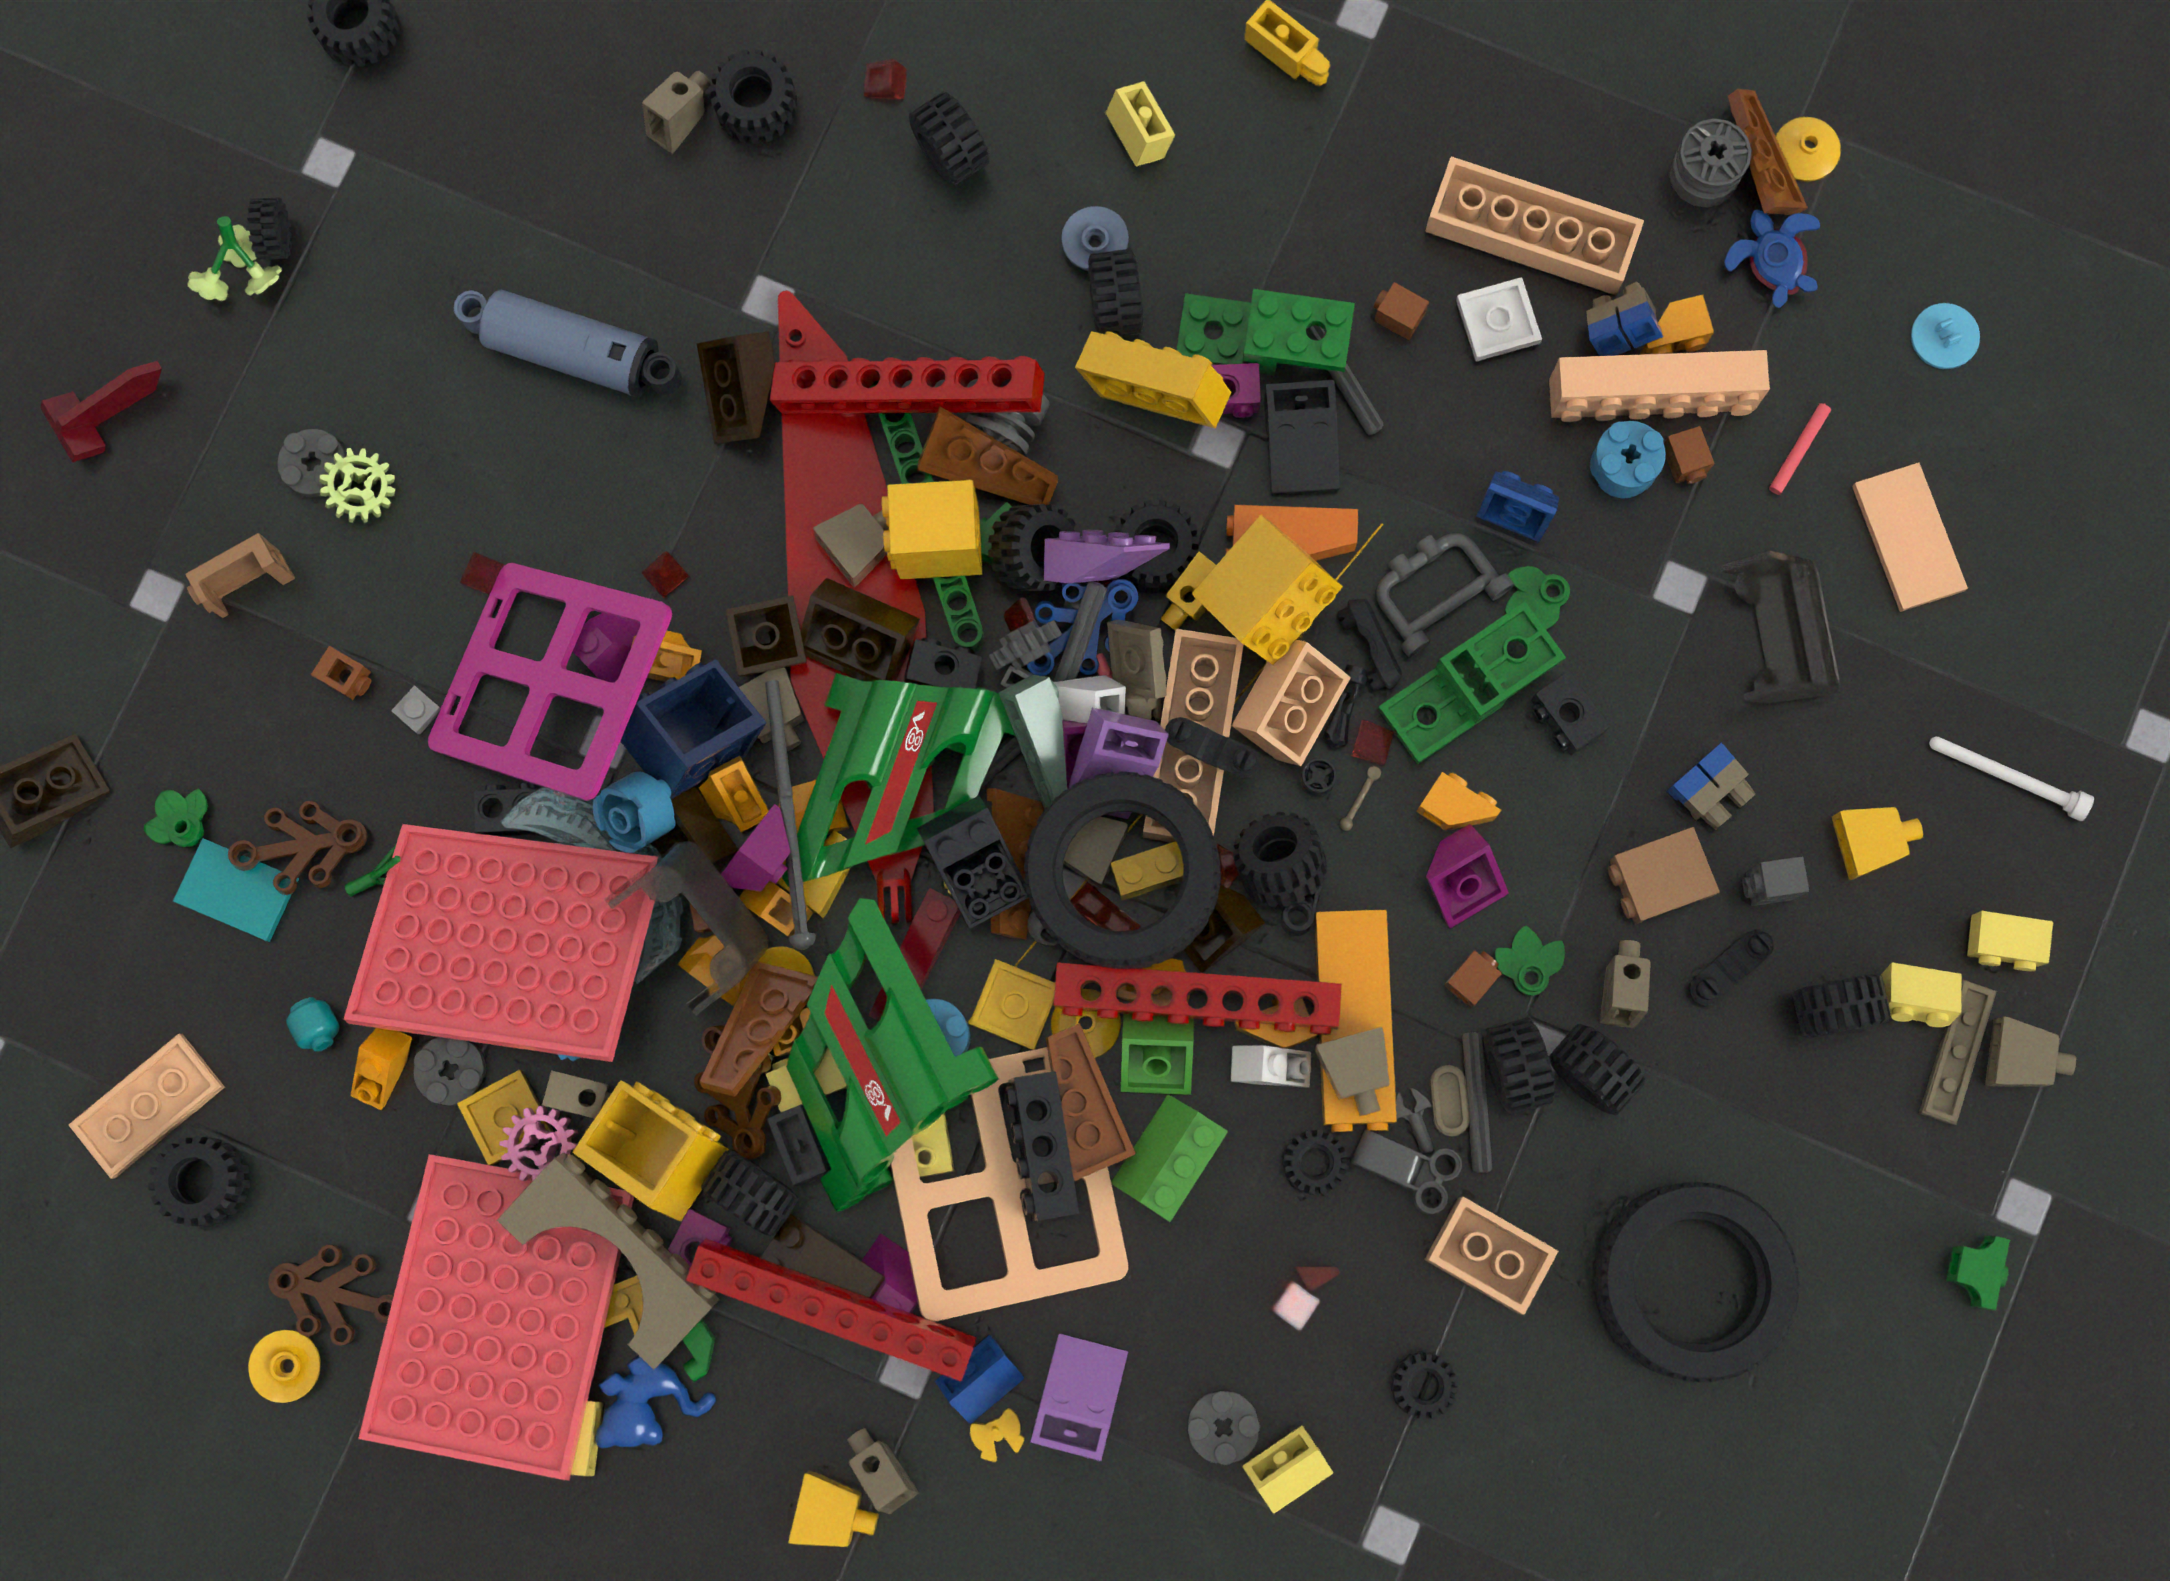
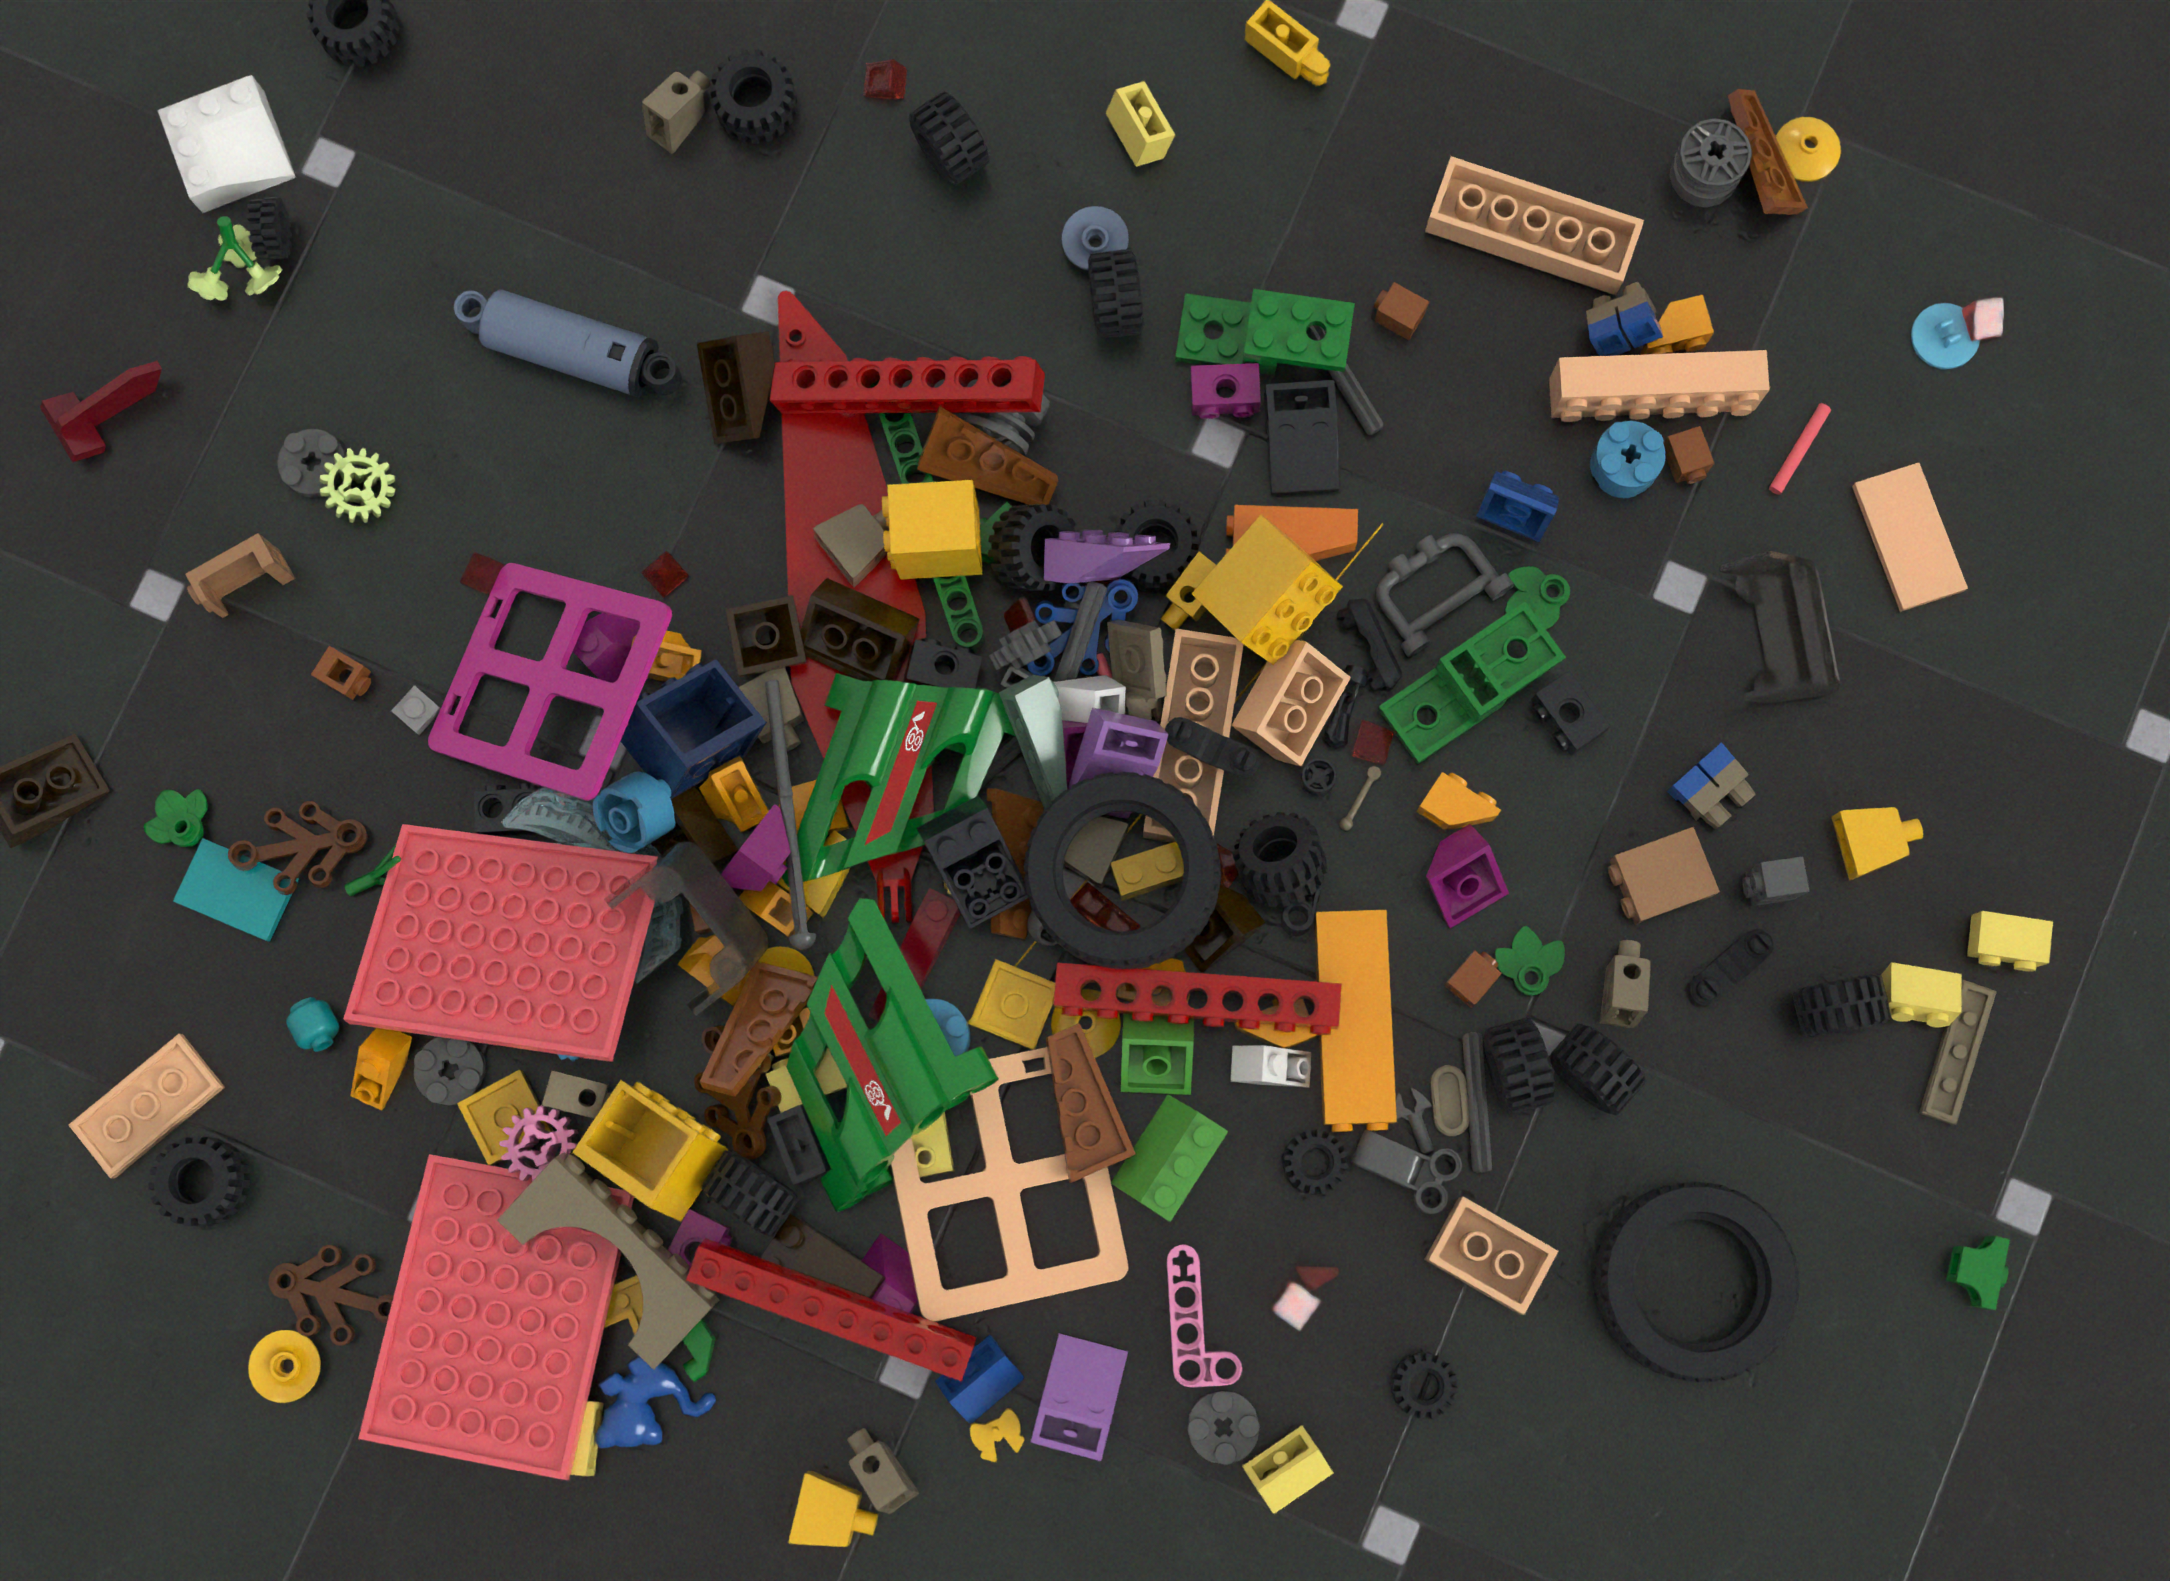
black brick [1005,1071,1079,1222] -> none
yellow brick [1075,331,1232,429] -> none
dark tan torso [1314,1027,1389,1116] -> none
white plate [1456,277,1542,361] -> none
blue animal [1724,209,1820,308] -> none
white piece [1929,737,2094,822] -> none
dark tan torso [1985,1017,2076,1087] -> none
none -> white slope [158,75,296,213]
none -> bright pink beam [1167,1245,1242,1387]
none -> clear red slope [1962,296,2004,341]

